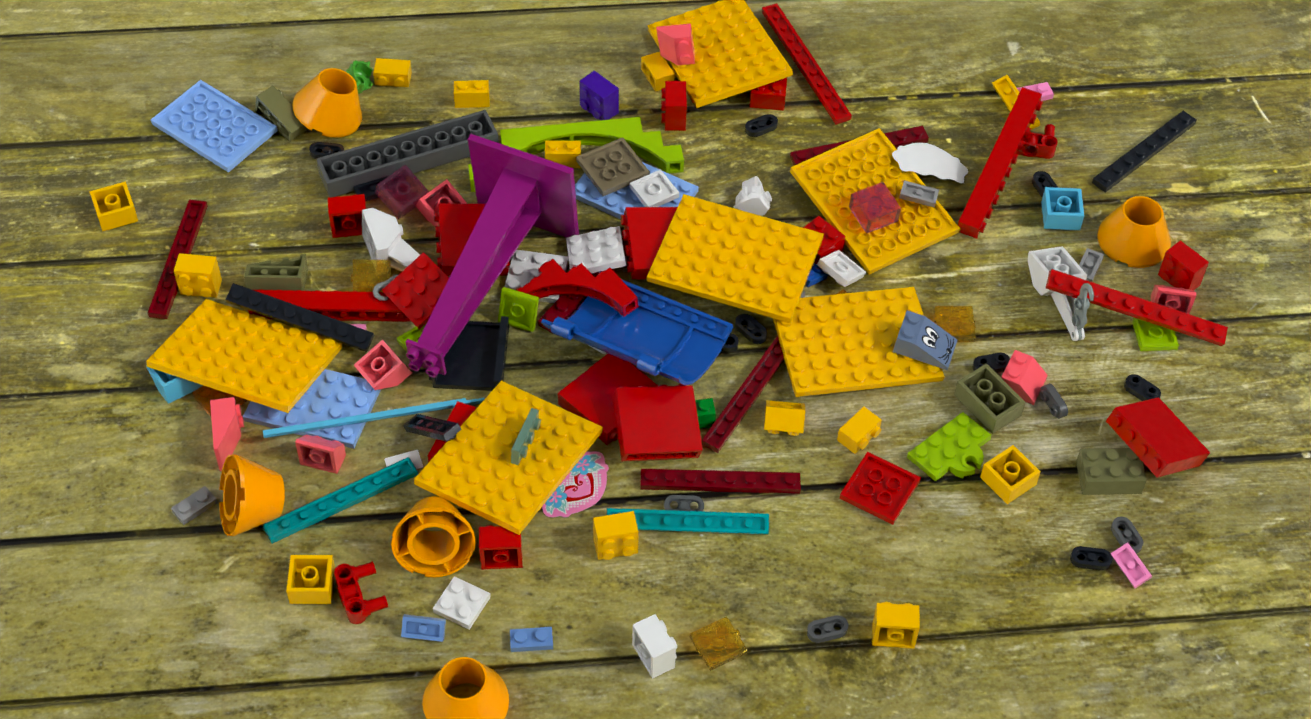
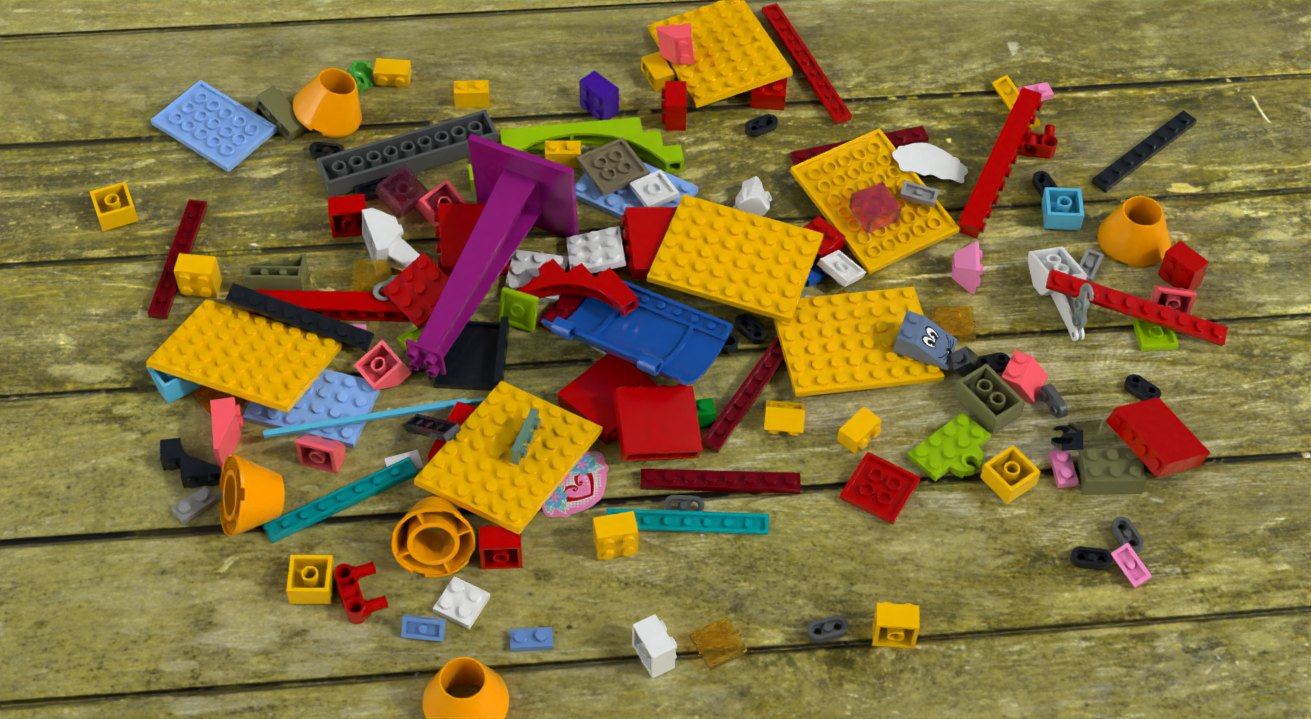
none -> black arch [160,438,222,489]
none -> black brick [950,346,981,377]
none -> bright pink slope [952,242,983,294]
none -> bright pink plate [1048,450,1079,488]
none -> black hinge [1051,423,1084,451]

